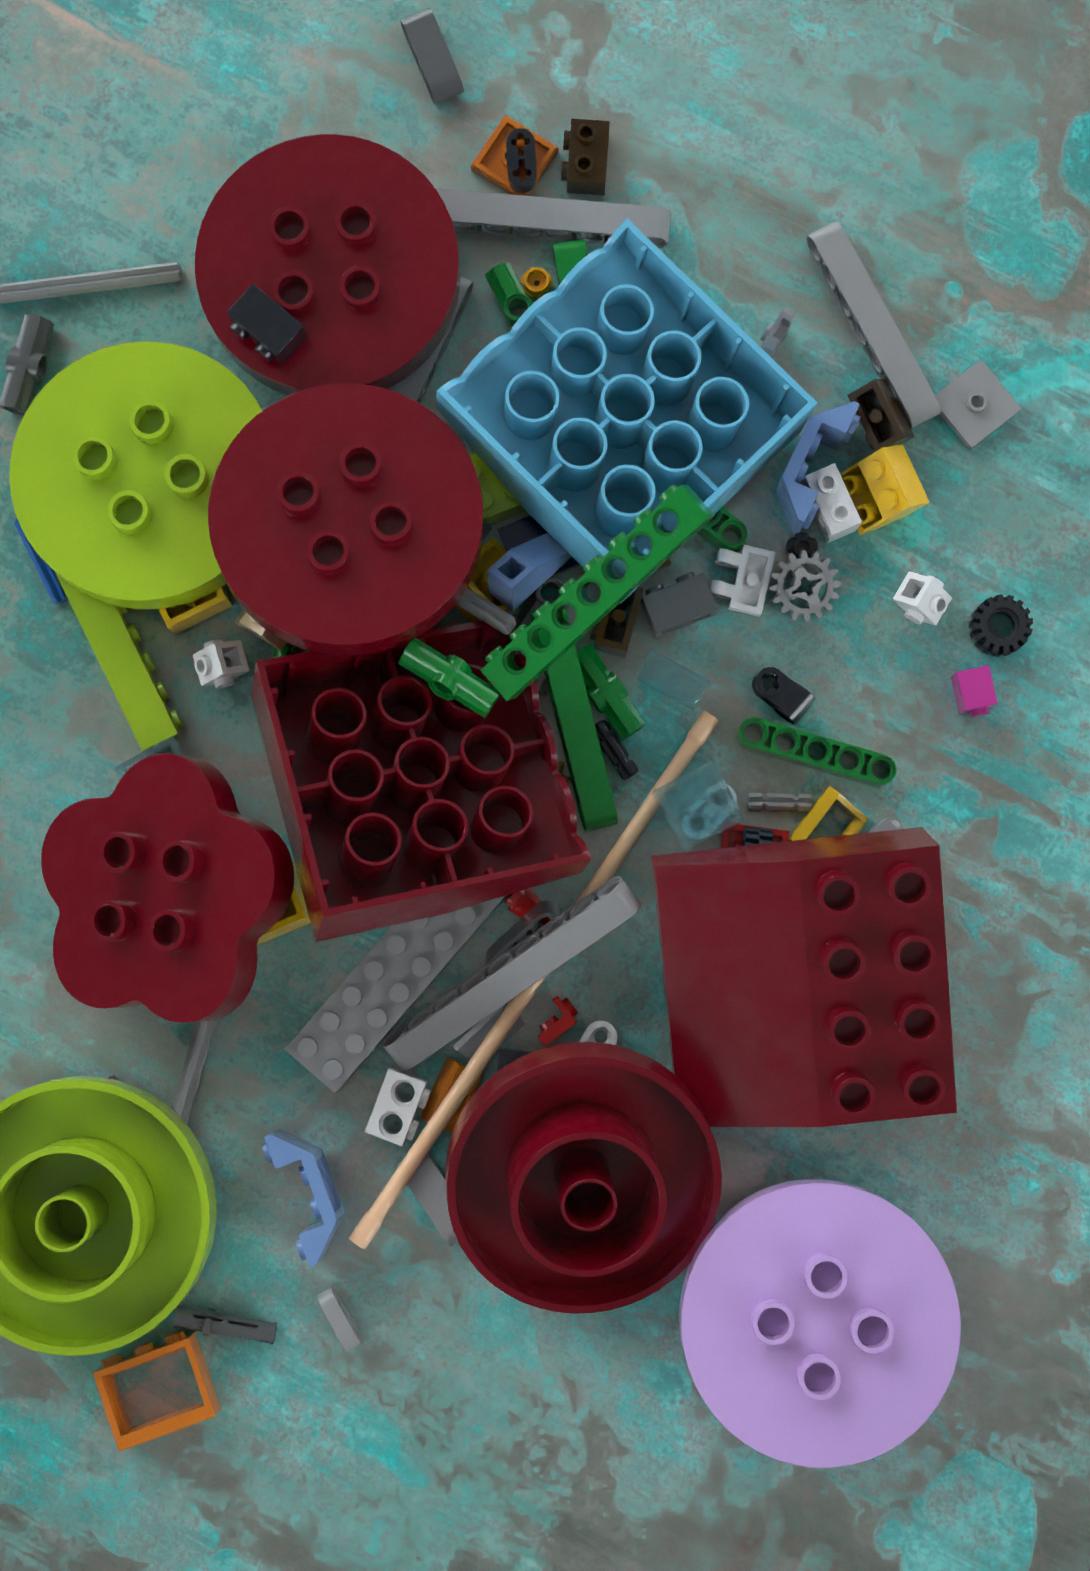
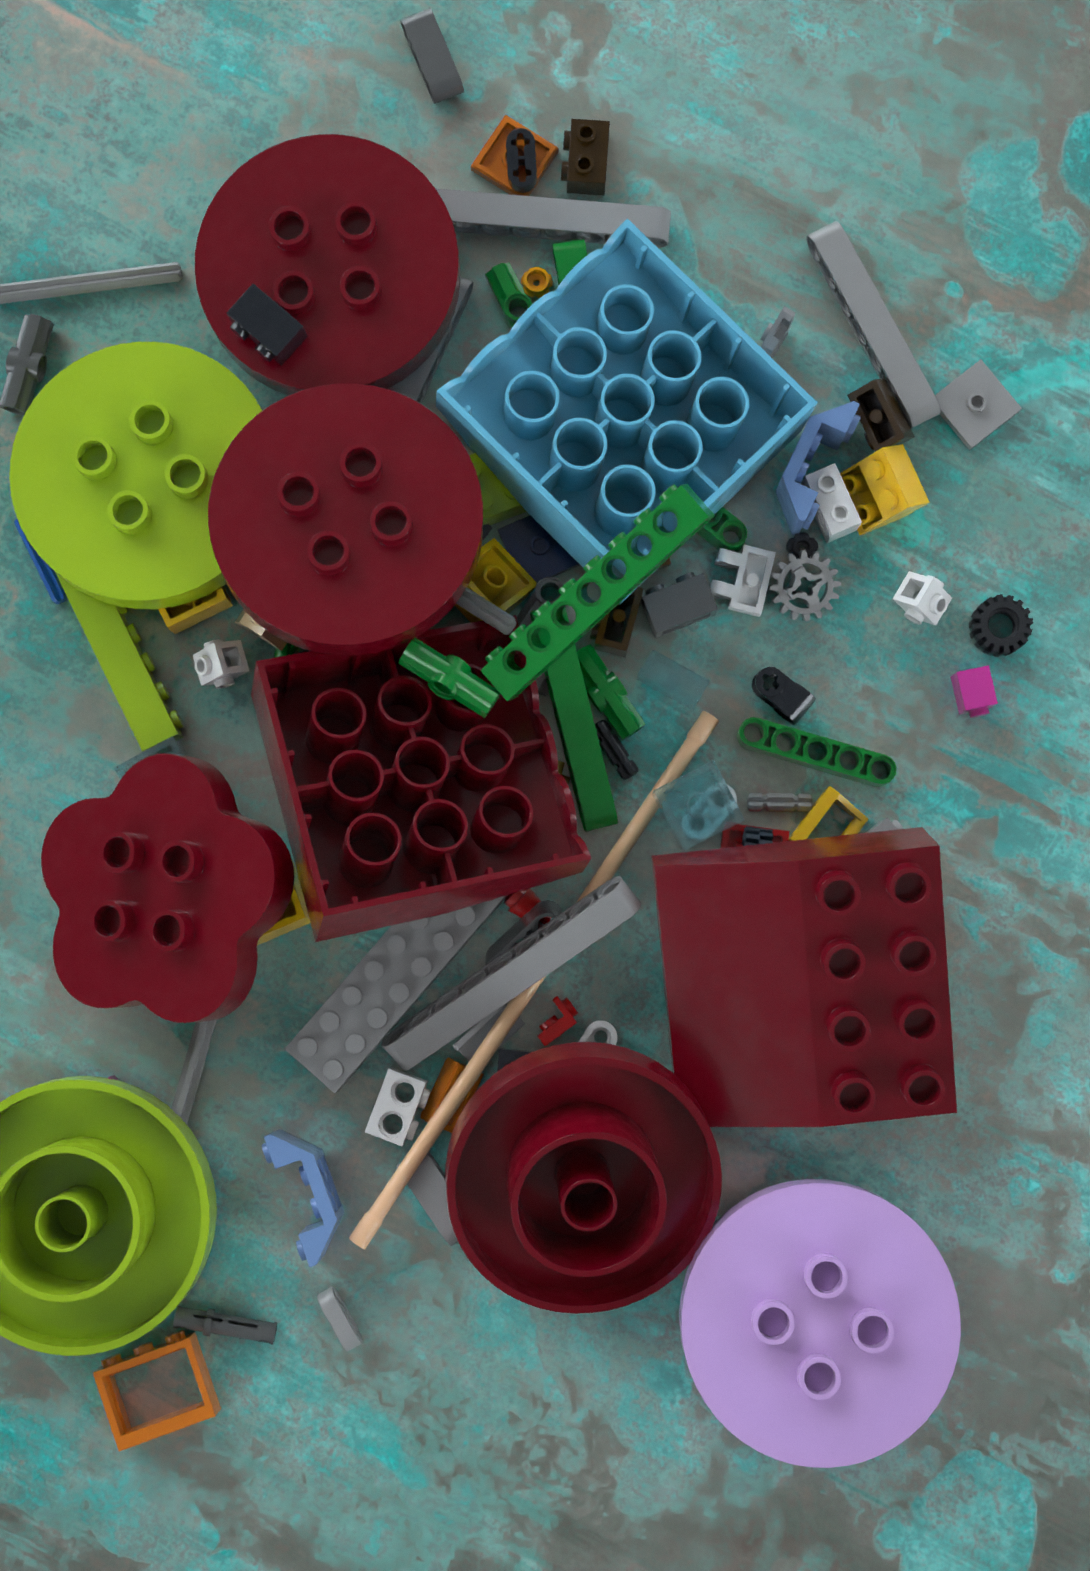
medium blue slope [488,533,572,611] -> none

